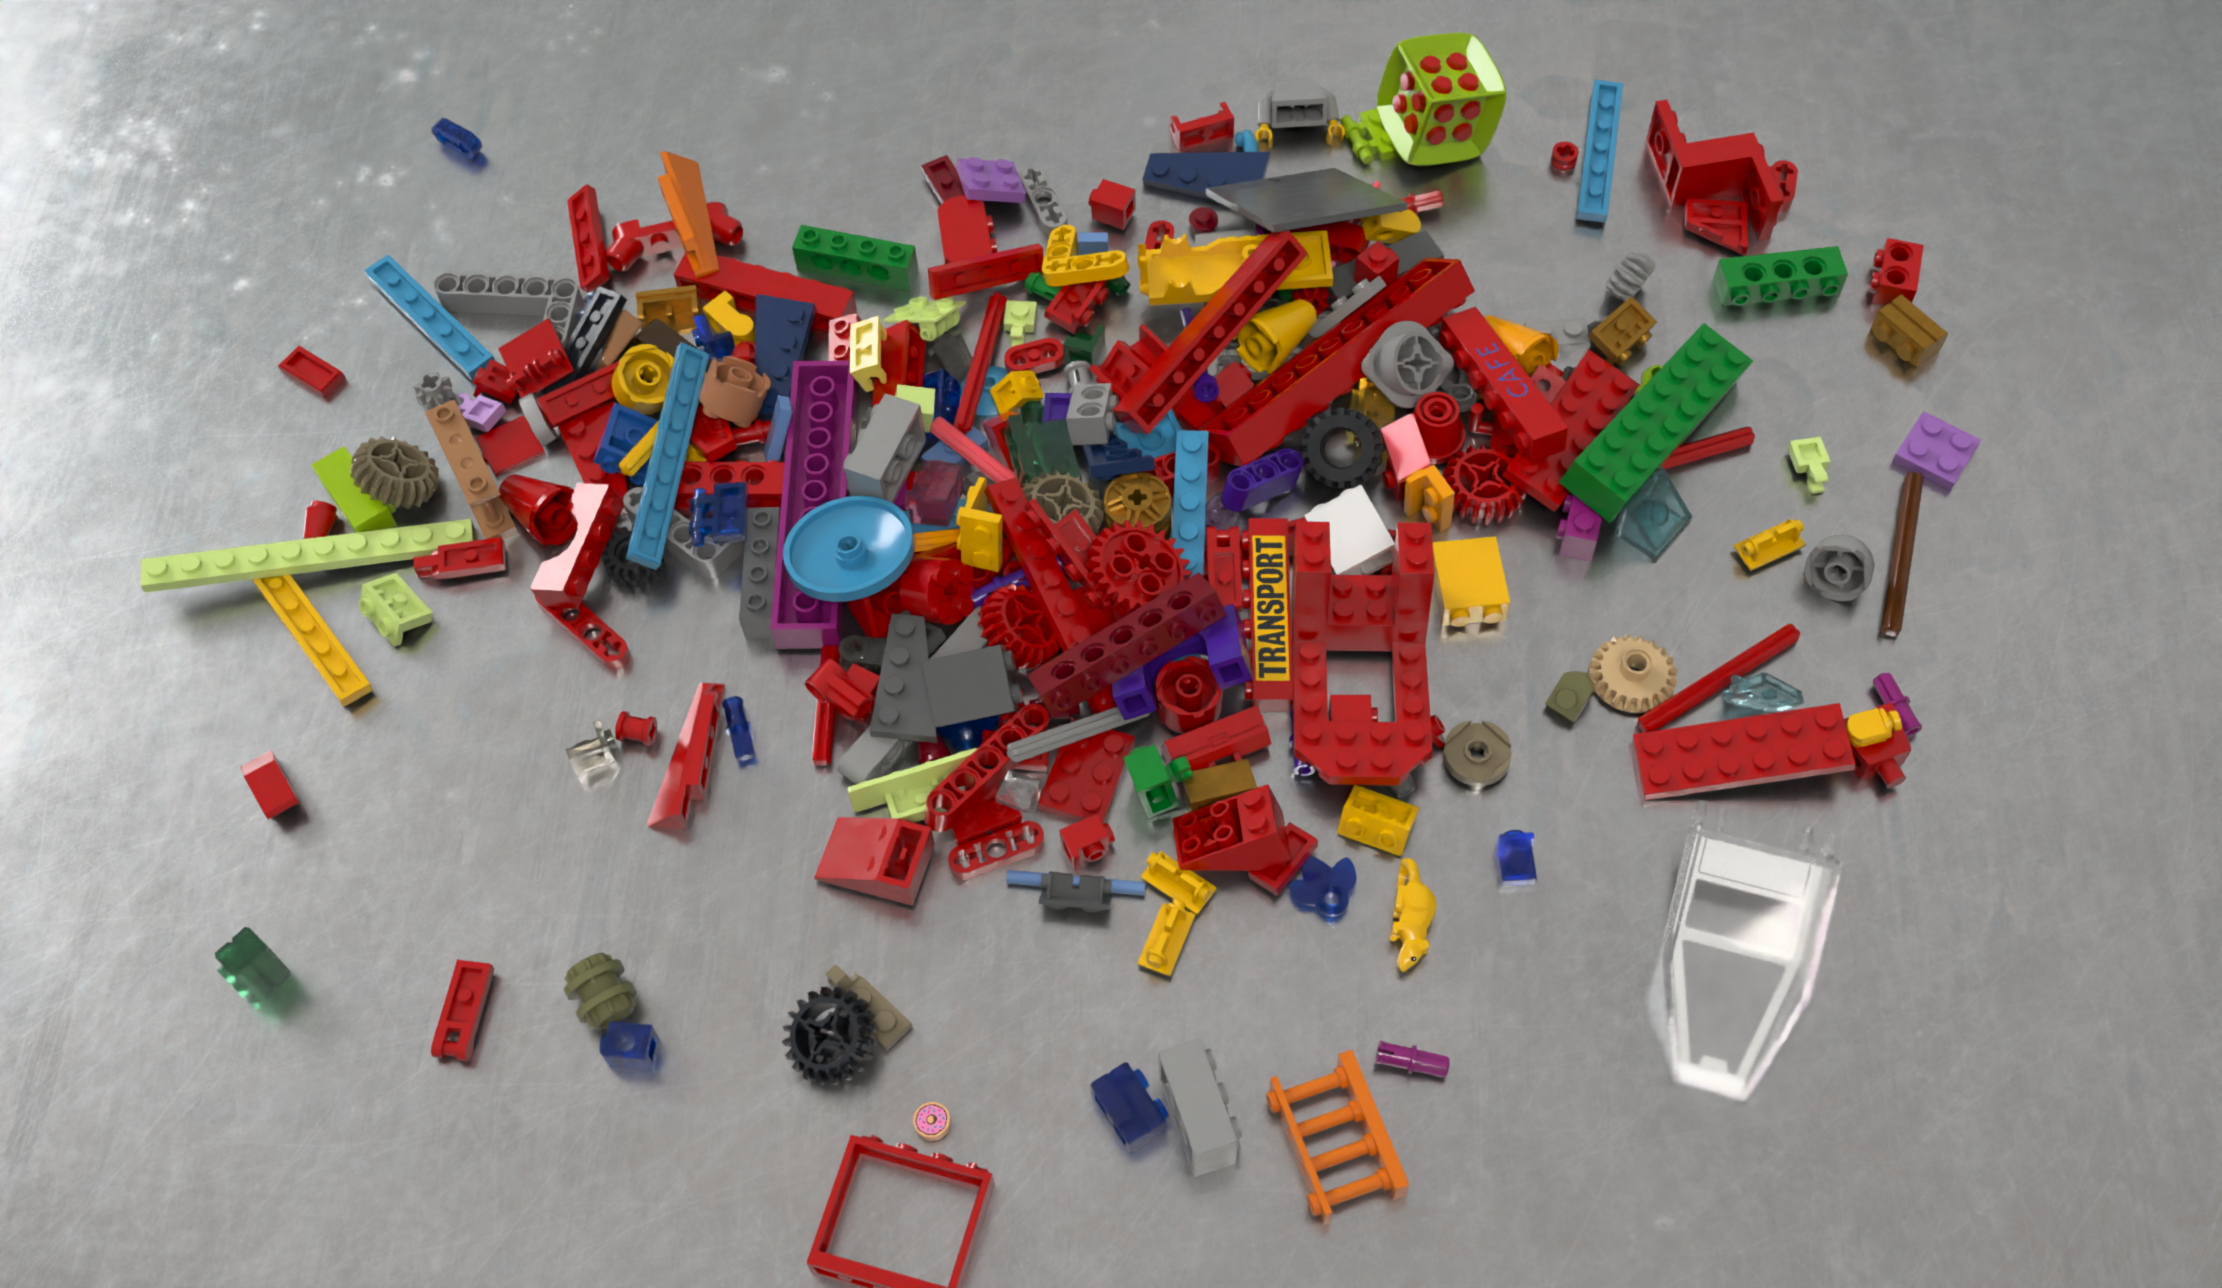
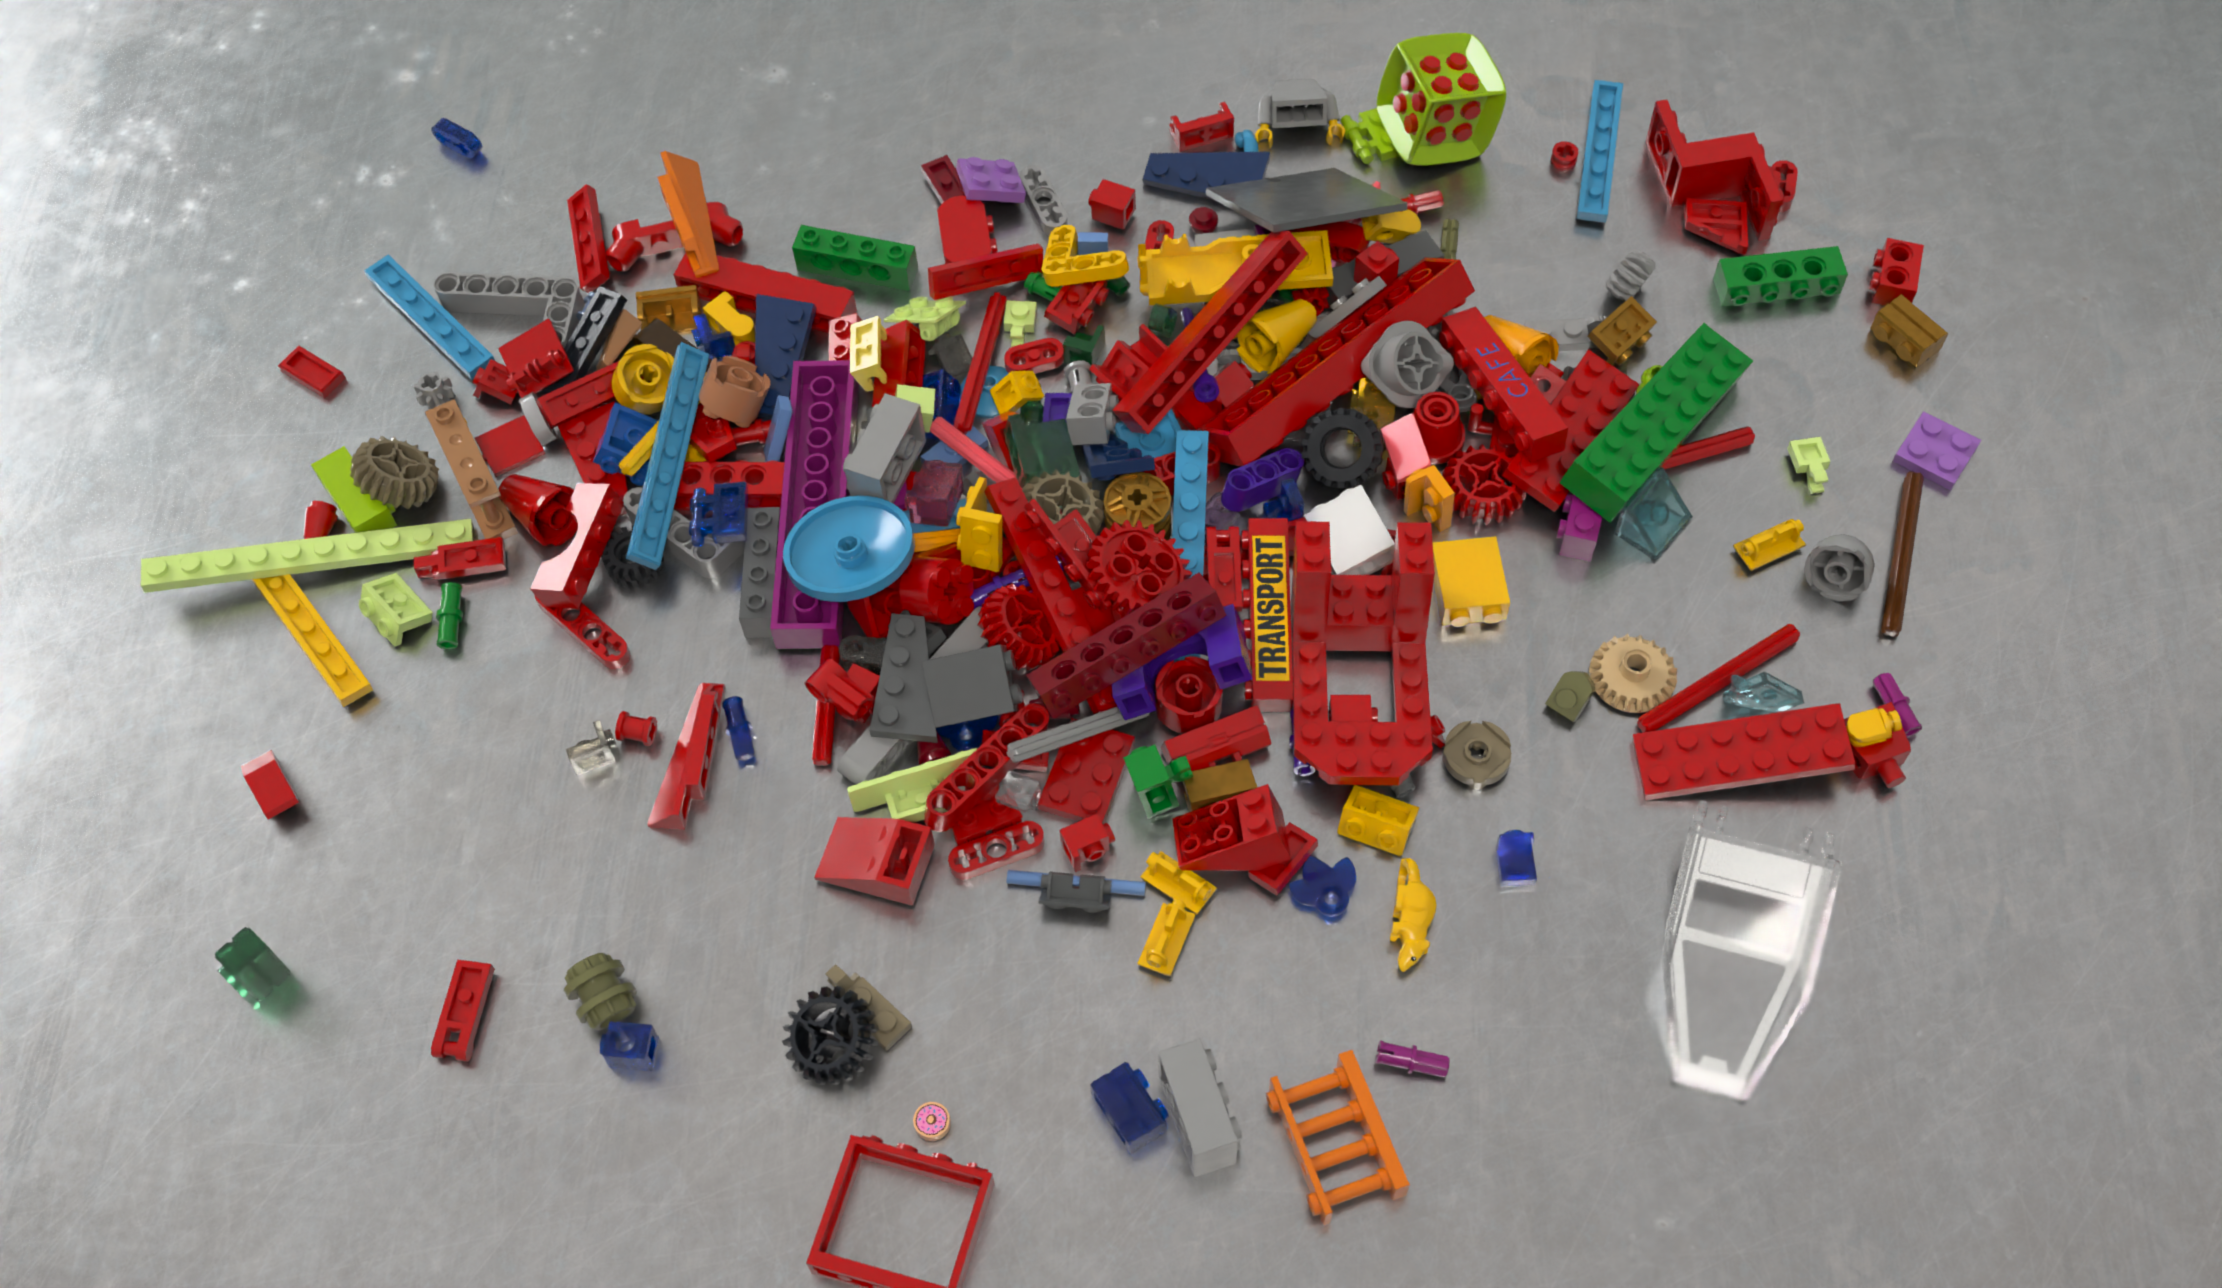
lavender plate [458,393,506,433] -> none
none -> green pin [436,582,463,650]
none -> clear green beam [1148,303,1177,338]
none -> clear blue bracket [1263,478,1305,521]
none -> olive axle [1440,218,1459,259]

